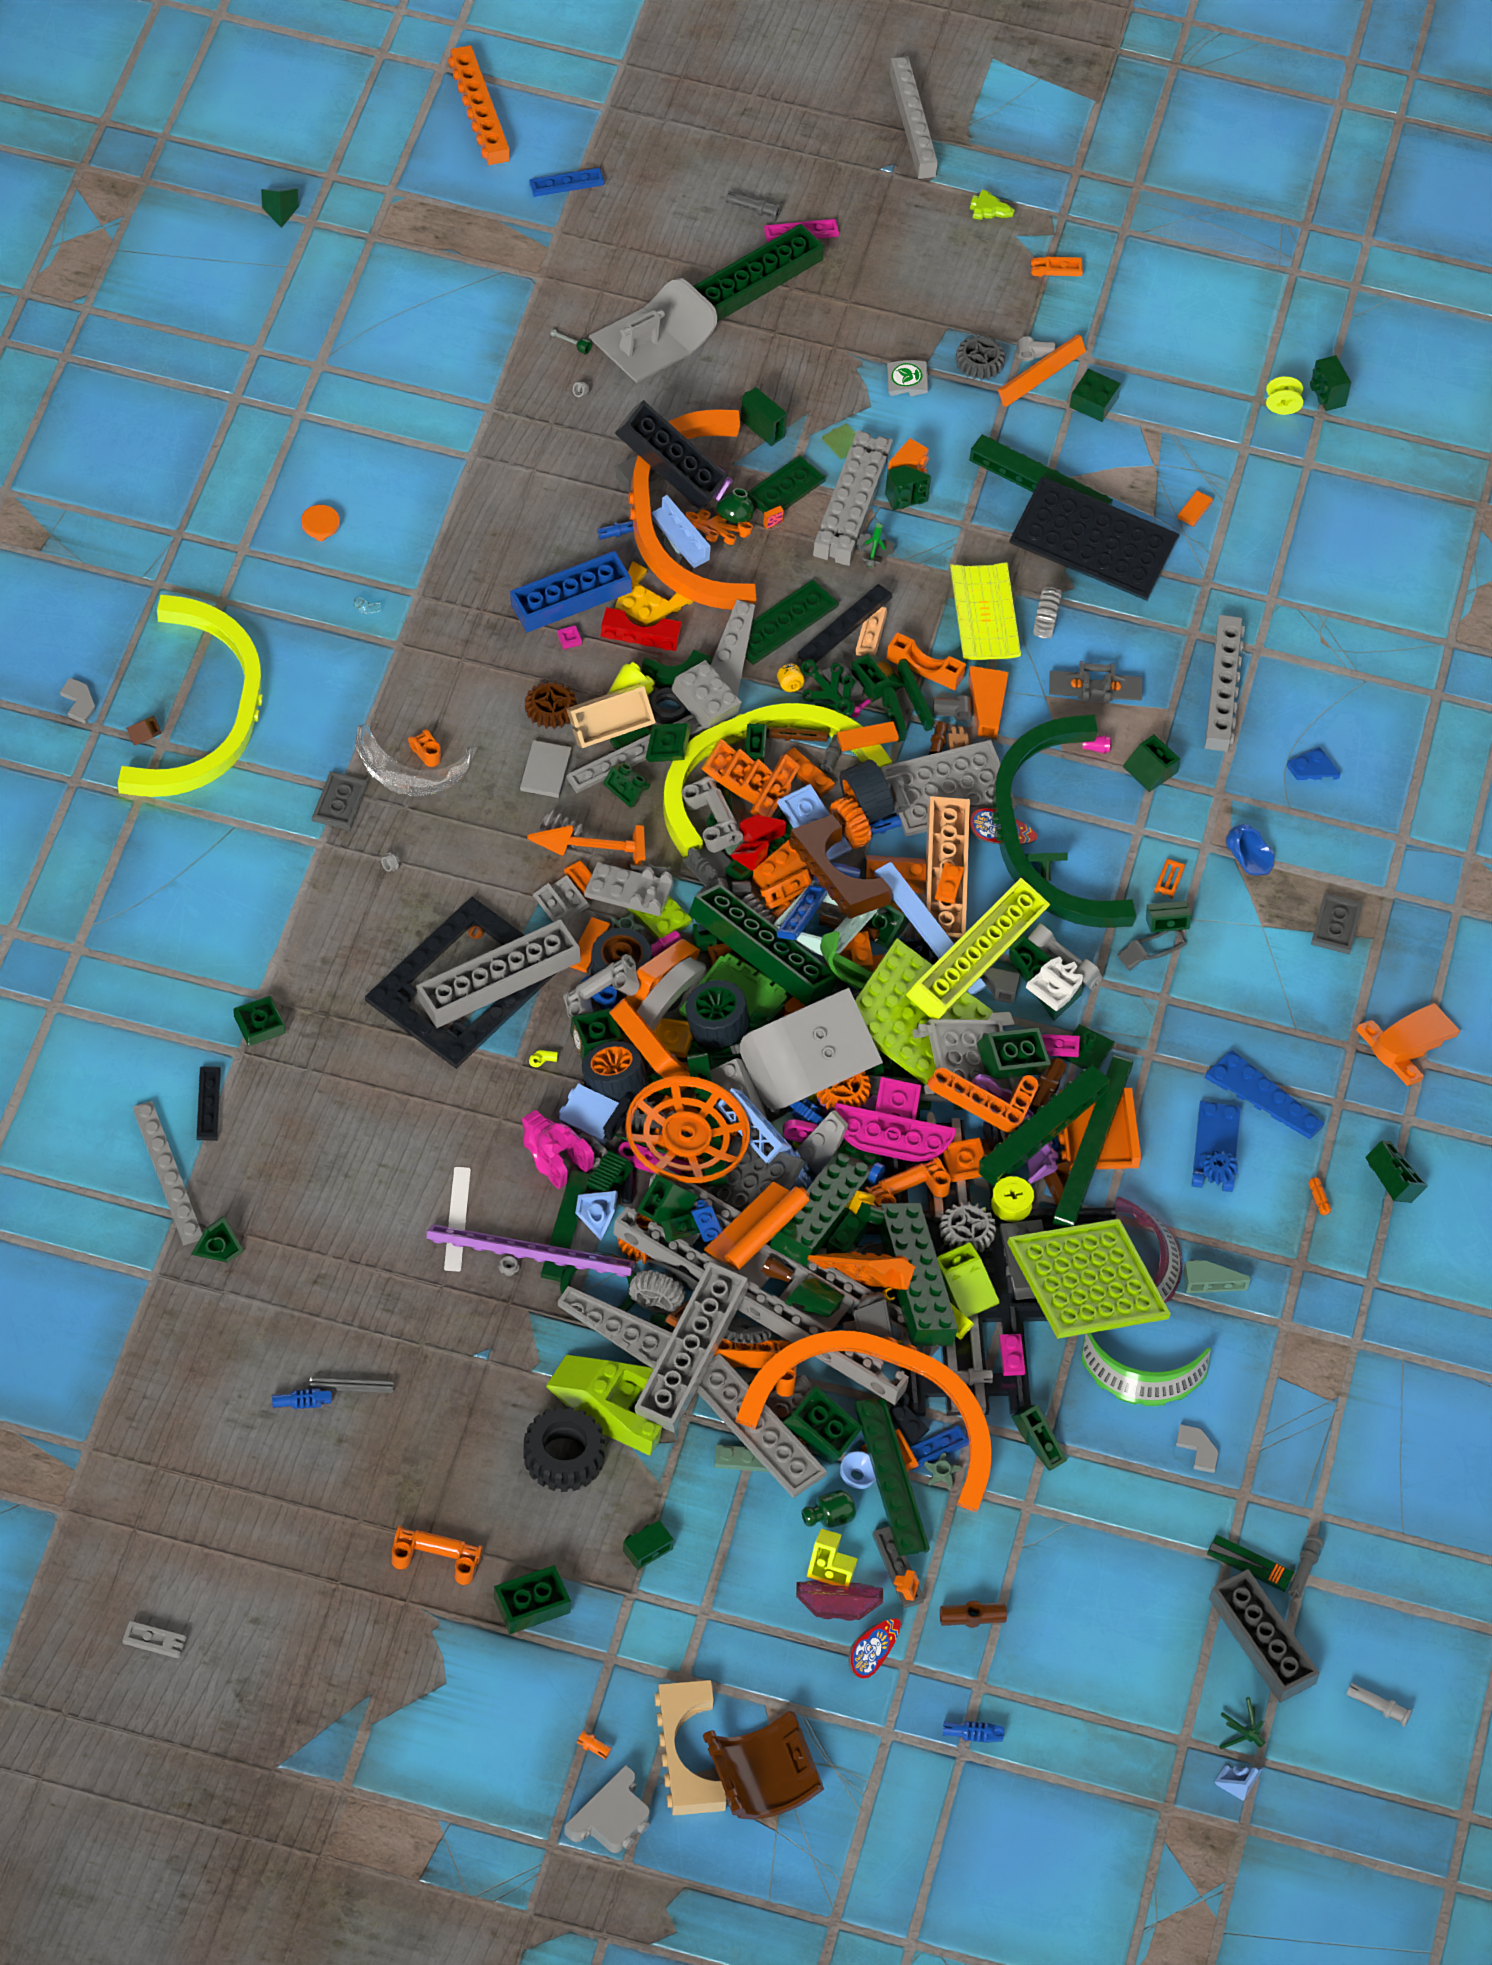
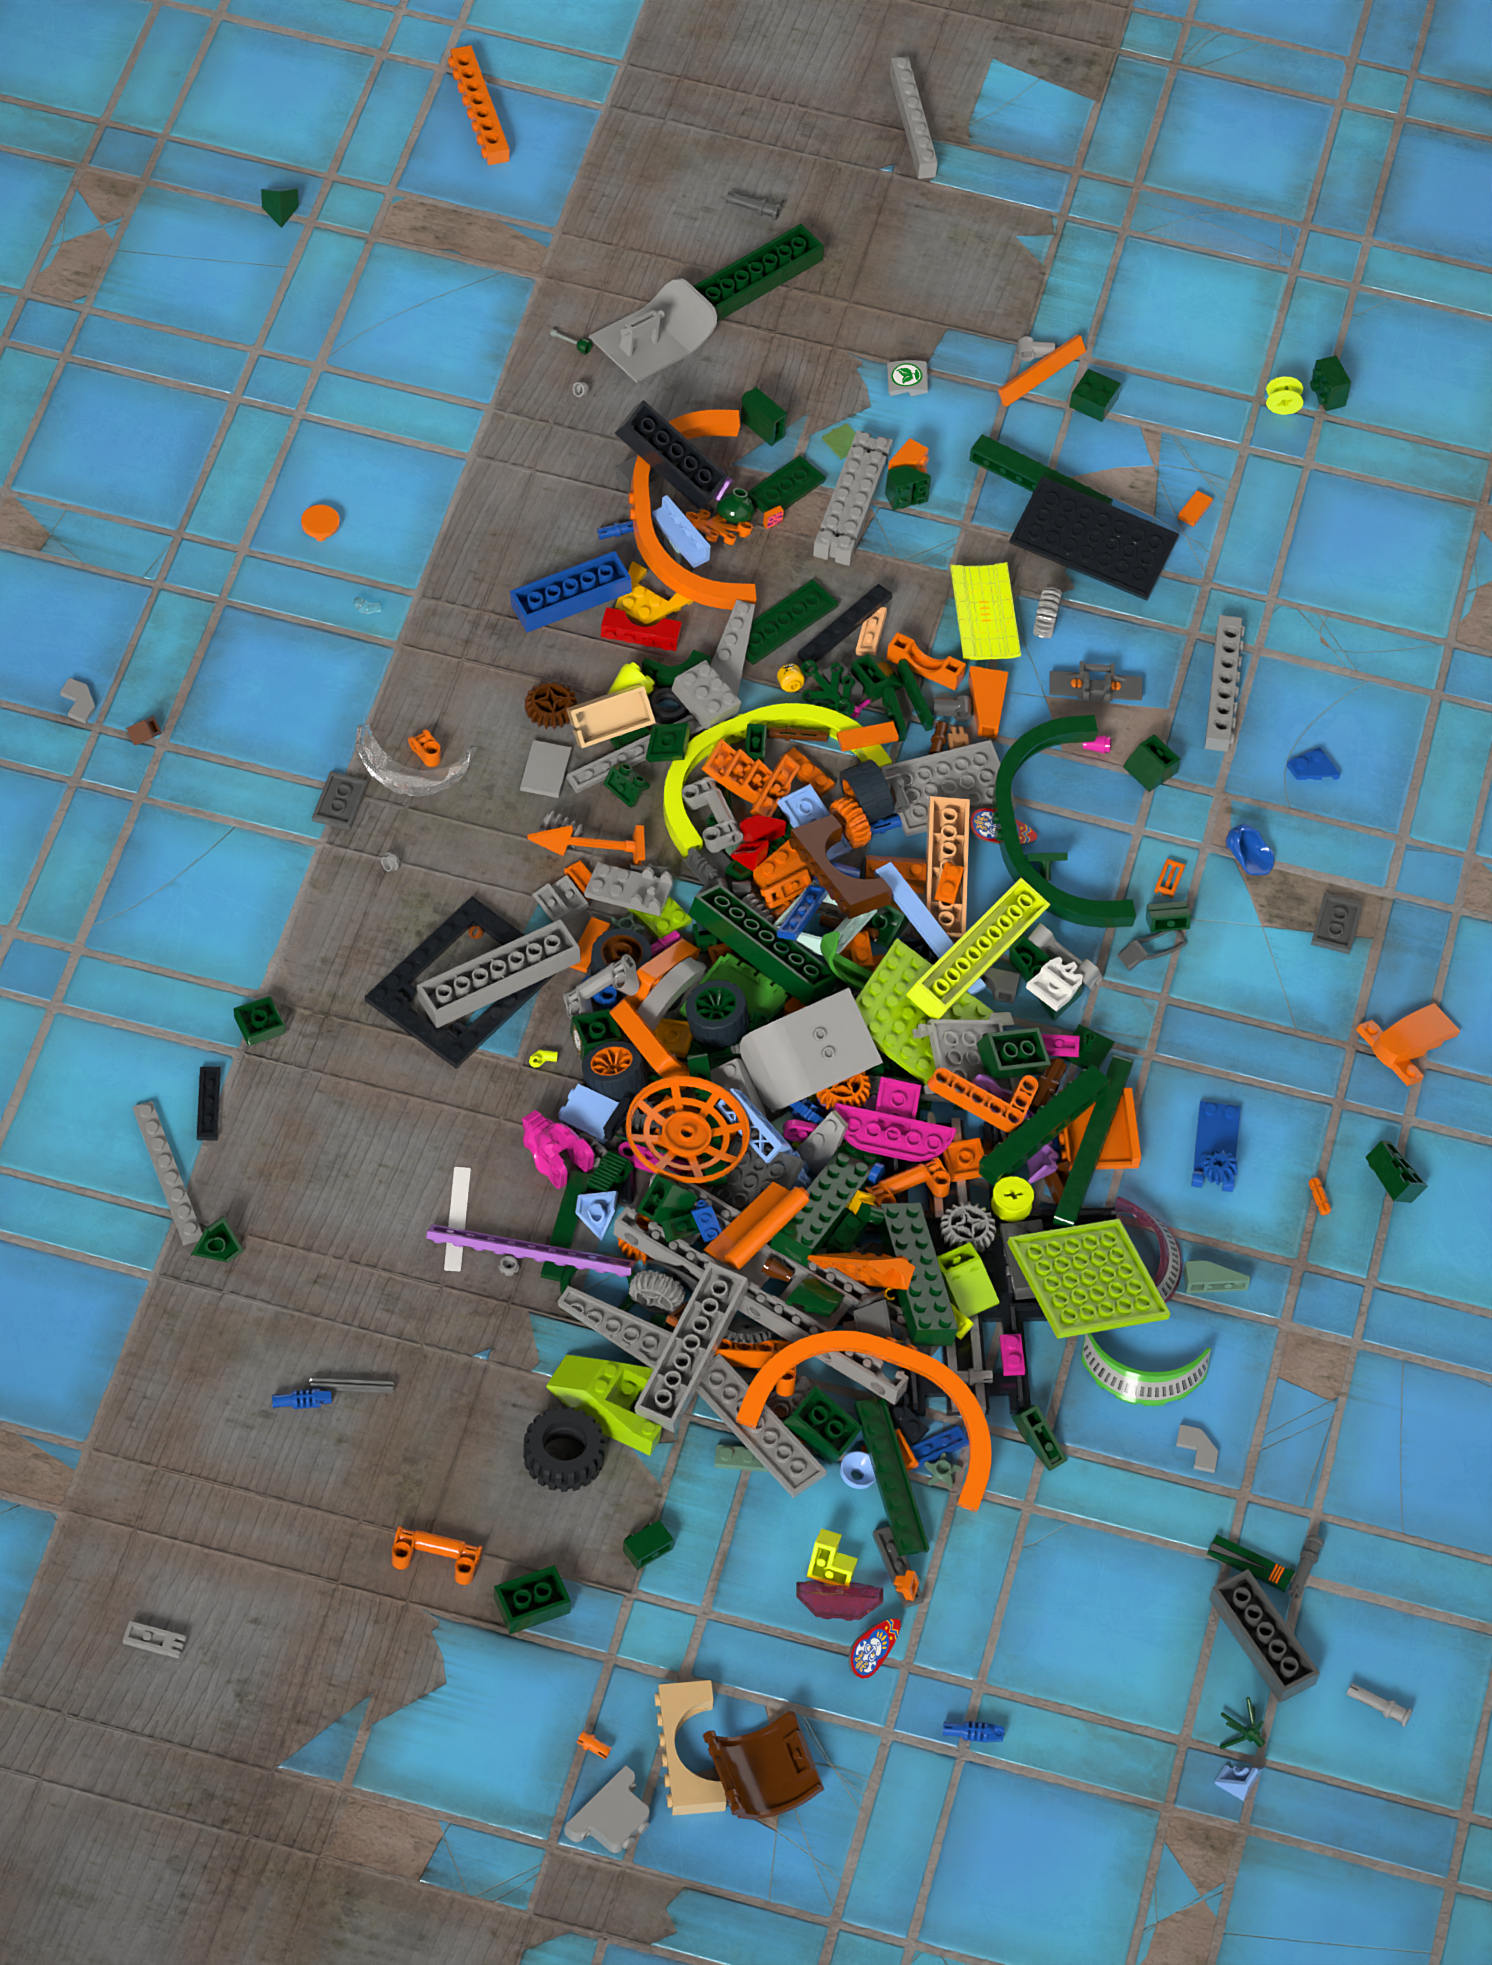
neon yellow arch [118,595,263,797] -> none
blue tile [529,168,604,197] -> none
dark pink tile [557,625,582,650] -> none
dark pink tile [764,219,839,243] -> none
dark green piece [801,1489,856,1528] -> none
dark grey pin [821,734,841,773] -> none
dark grey plant [856,523,894,567] -> none
reddish brown piece [939,1601,1007,1628] -> none
dark grey gear [955,335,1006,381] -> none
lime rock [970,189,1015,220] -> none
orange hinge [1031,257,1083,277] -> none
blue wing [1205,1050,1324,1139] -> none

